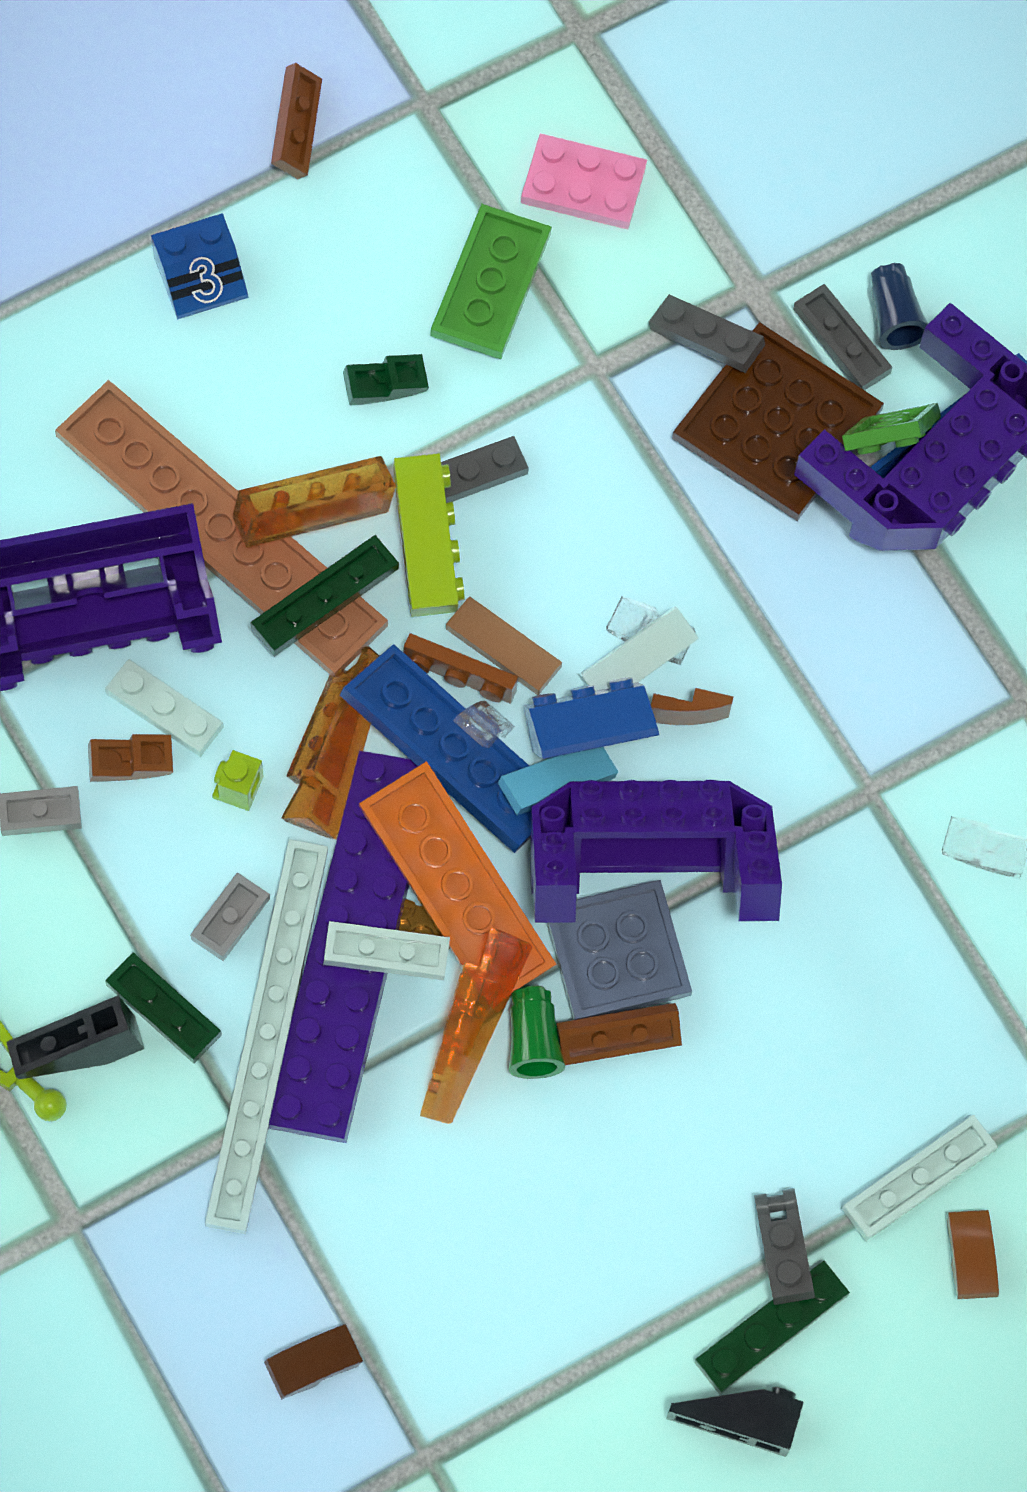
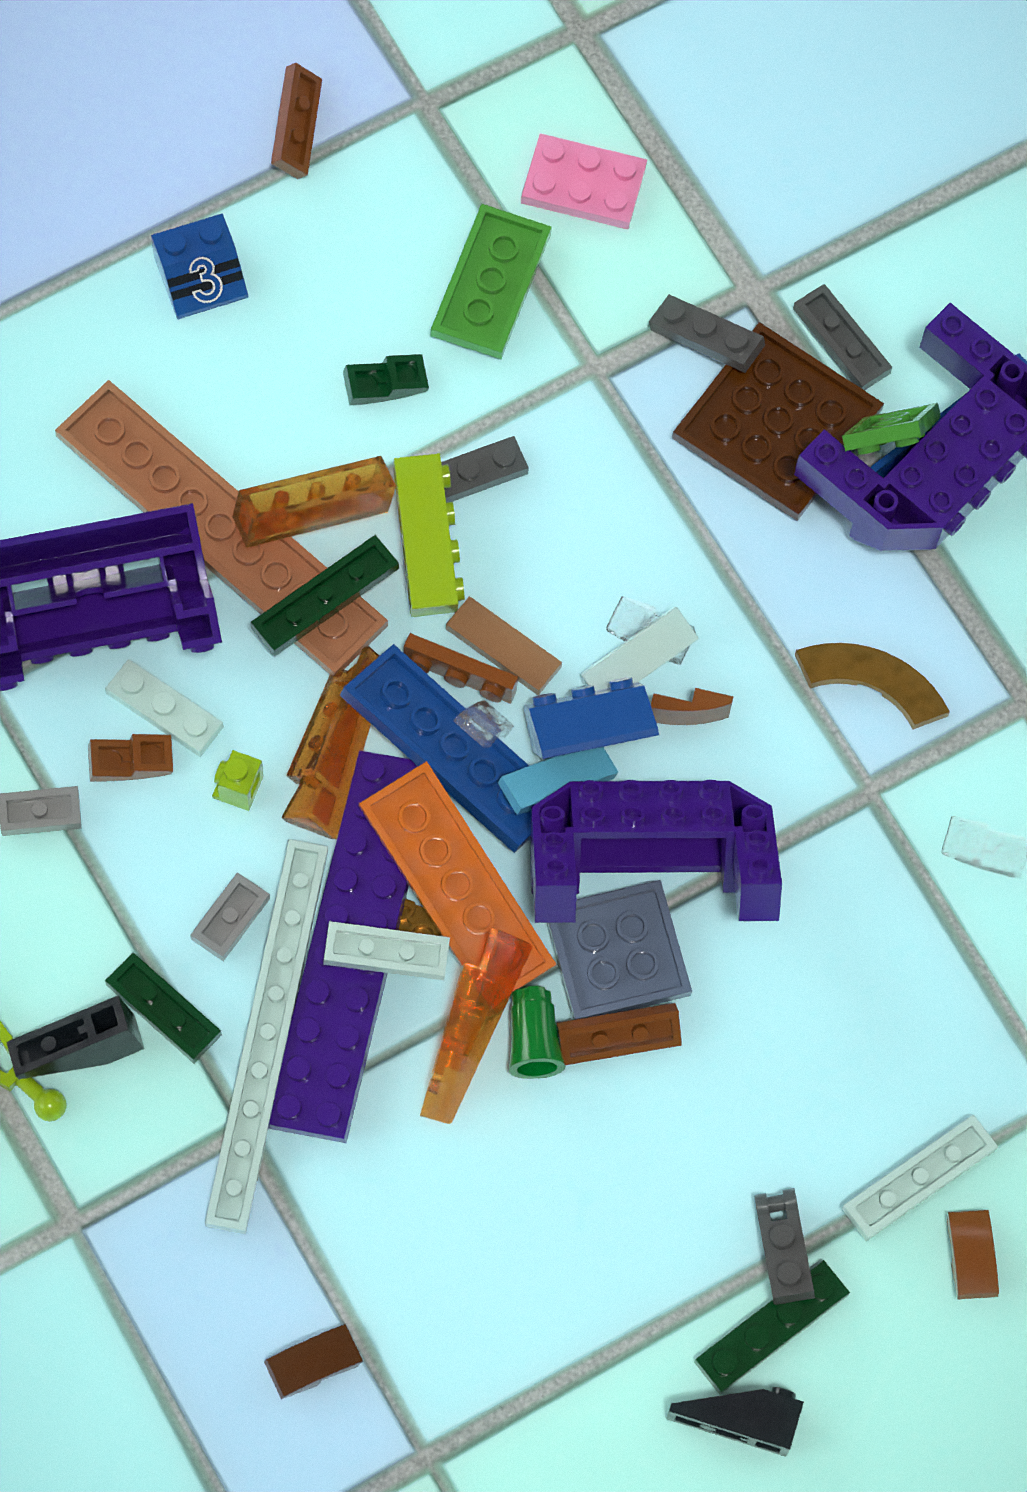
dark blue plant [871,262,929,350] -> none
none -> pearl gold tile [795,643,950,730]

